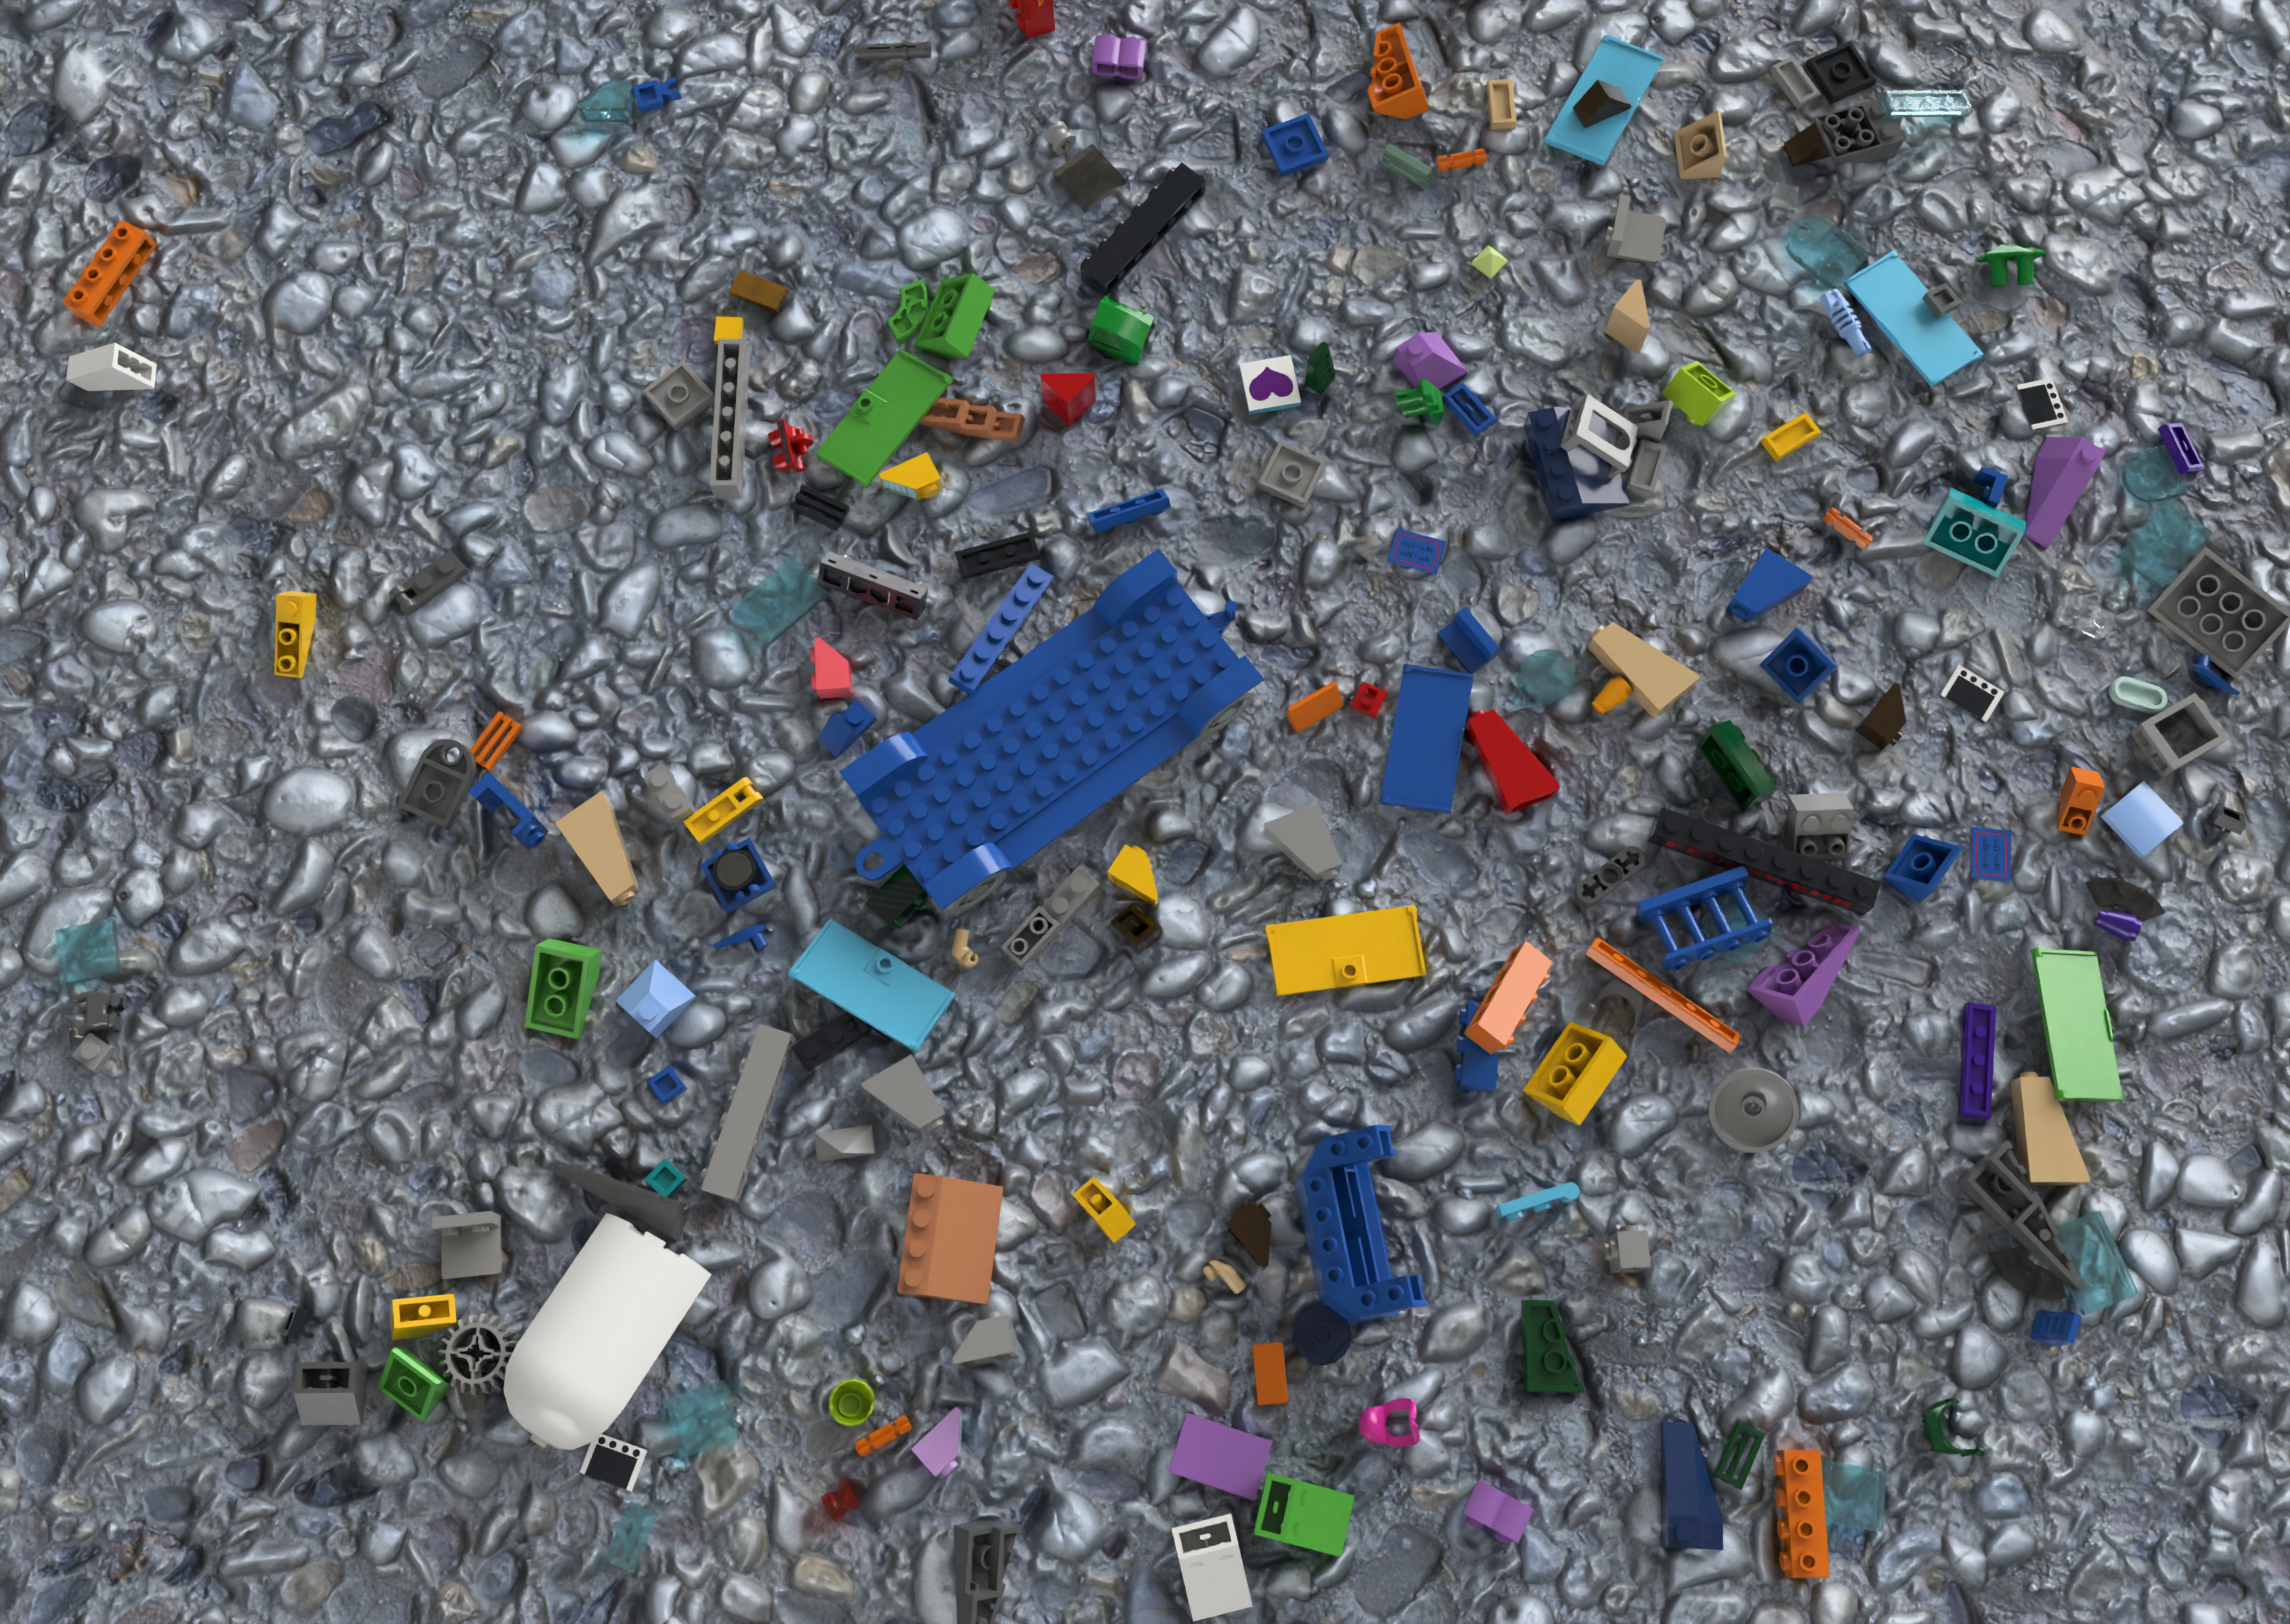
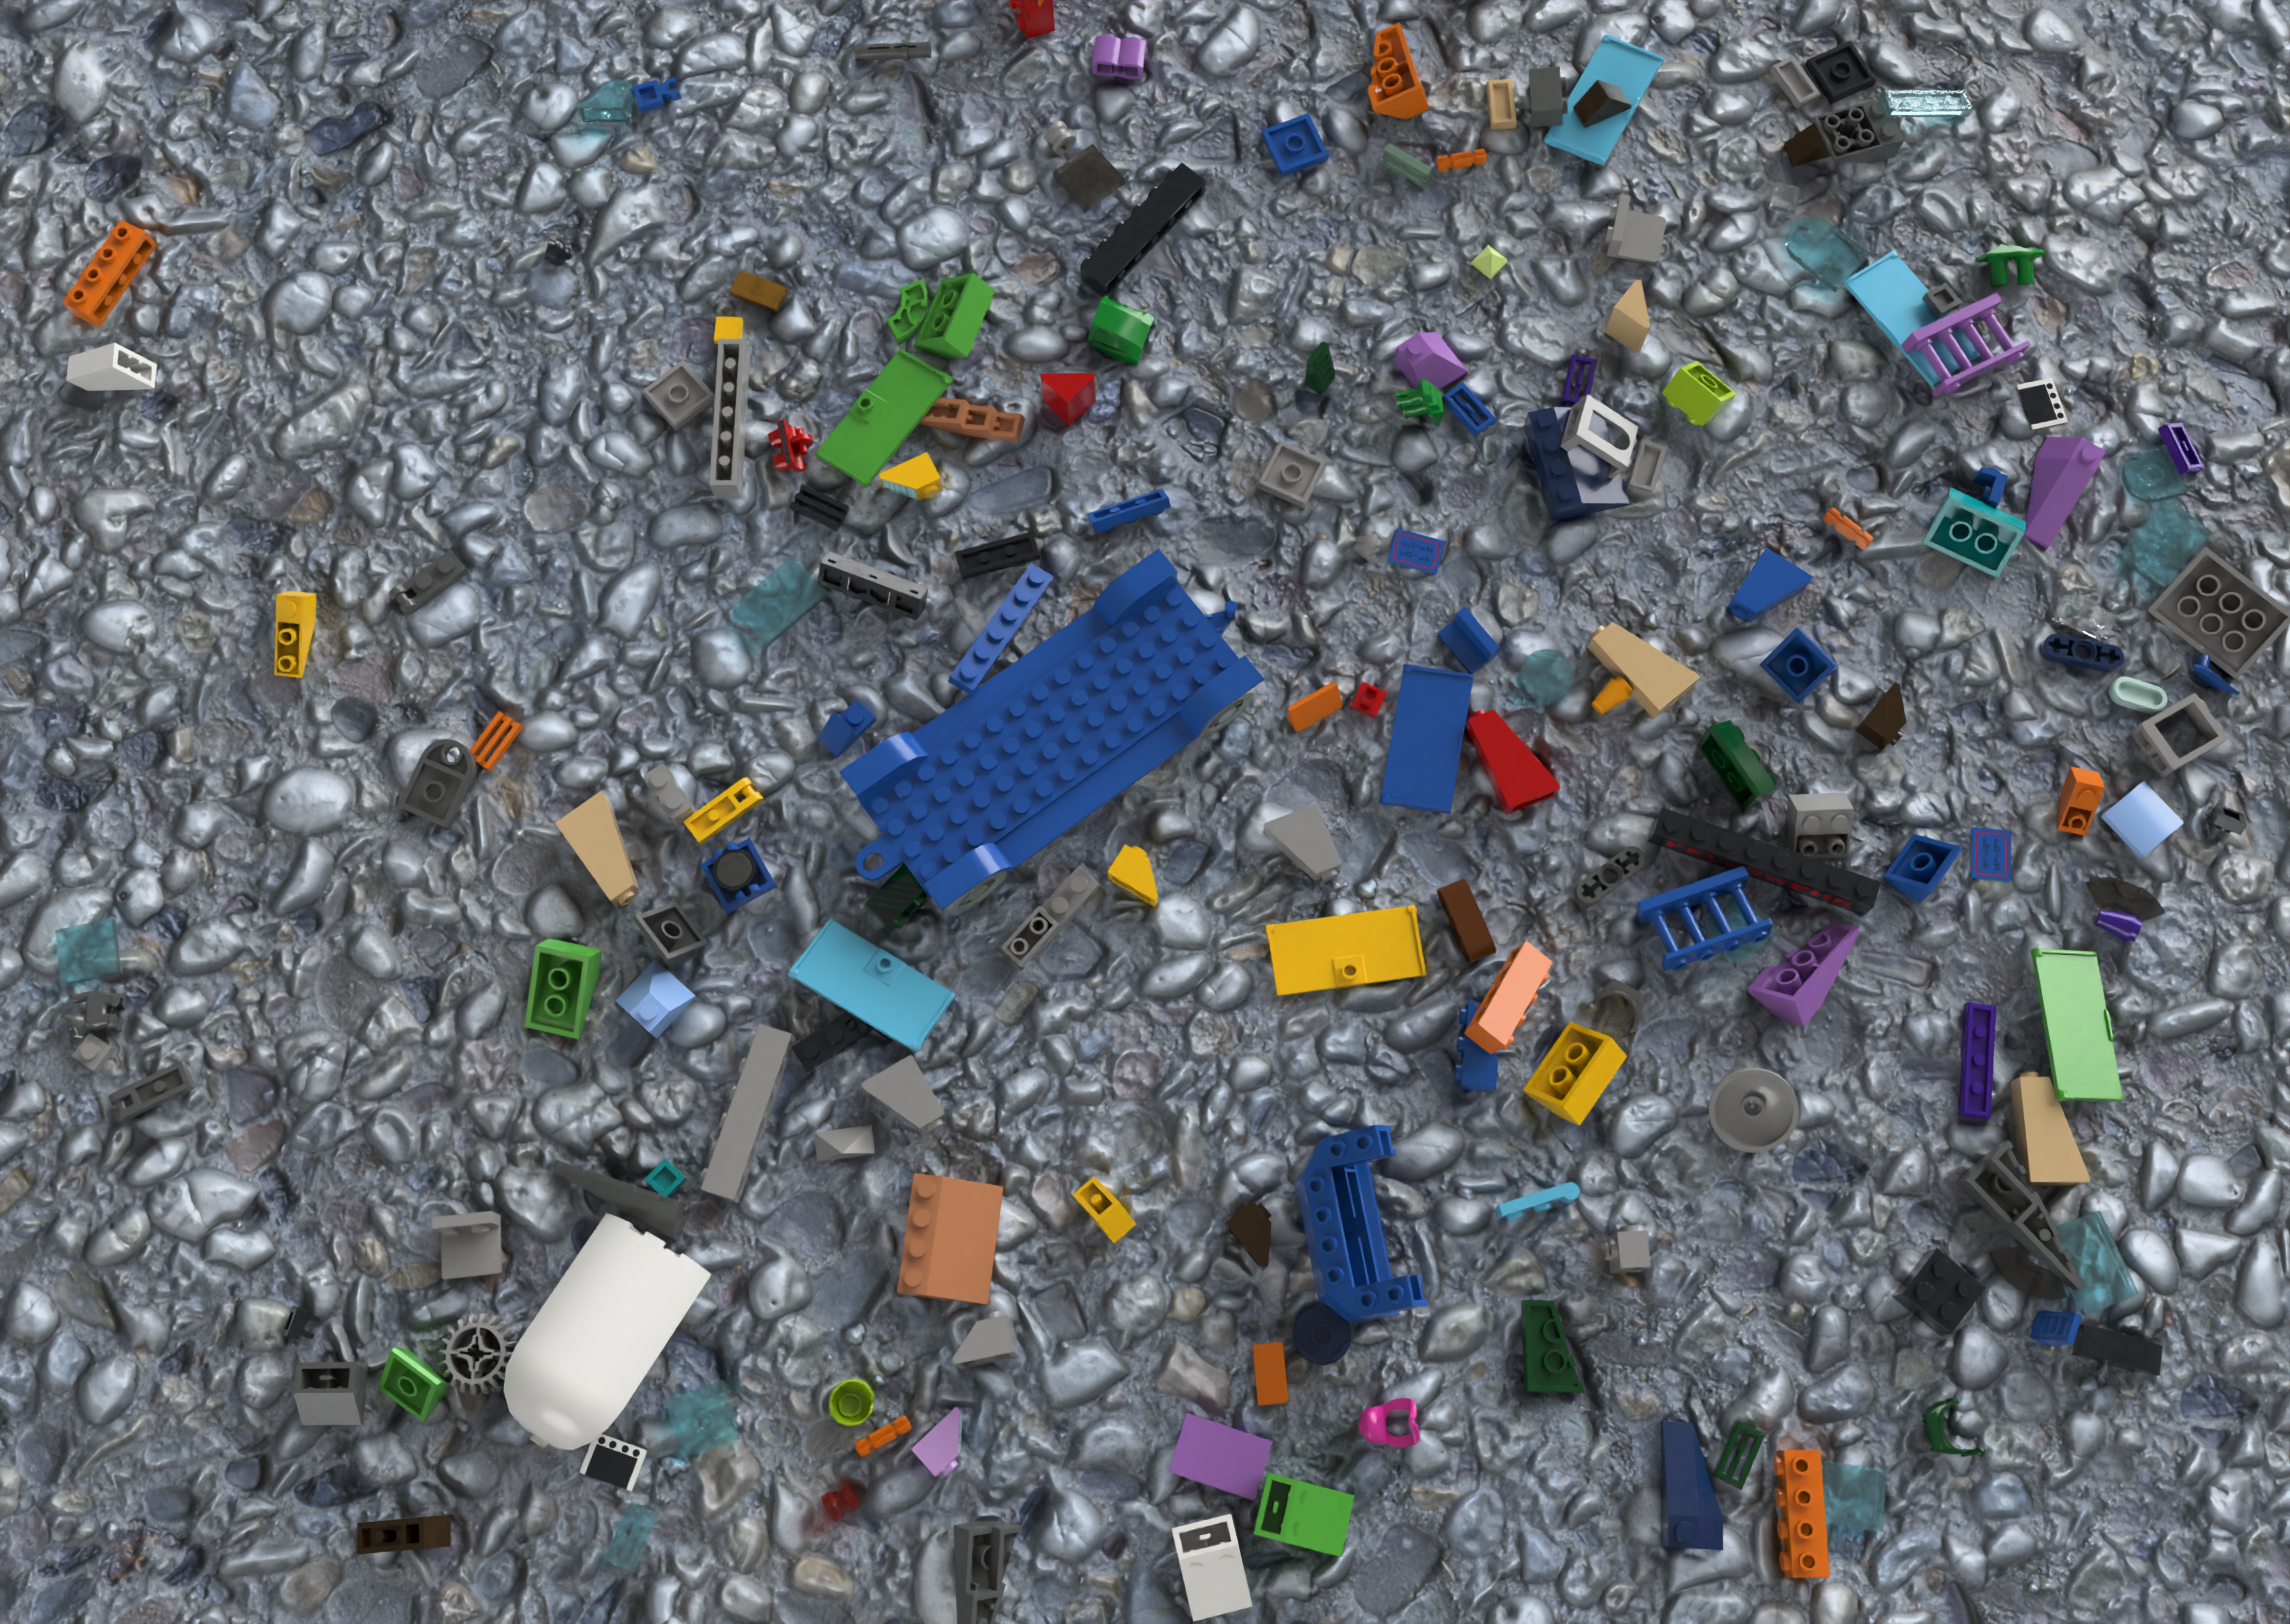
yellow slope [390,1294,456,1340] -> none
blue panel [468,772,549,850] -> none
blue tile [646,1065,688,1106] -> none
blue bar [713,925,768,950] -> none
coral slope [810,638,853,699] -> none
tan arm [951,929,978,969] -> none
dark brown slope [1110,904,1160,955] -> none
tan arm [1203,1260,1246,1294] -> none
tile [1239,355,1301,415] -> none
medium lavender brick [1461,1479,1534,1545] -> none
orange tile [1586,937,1741,1054] -> none
light grey slope [1622,400,1673,442] -> none
tan slope [1674,110,1727,179] -> none
yellow tile [1760,412,1821,462] -> none
light blue hinge [1820,289,1872,358] -> none
black sticker [1940,665,2004,722] -> none
none -> dark grey plate [108,1061,195,1123]
none -> dark brown slope [357,1515,451,1555]
none -> black plate [544,238,572,265]
none -> dark grey slope [633,901,709,971]
none -> reddish brown beam [1437,879,1496,963]
none -> dark grey brick [1529,66,1568,127]
none -> dark purple tile [1561,354,1597,407]
none -> black brick [1892,1248,1986,1336]
none -> medium lavender fence [1901,293,2031,397]
none -> dark blue beam [2040,634,2124,673]
none -> black slope [2072,1324,2163,1376]

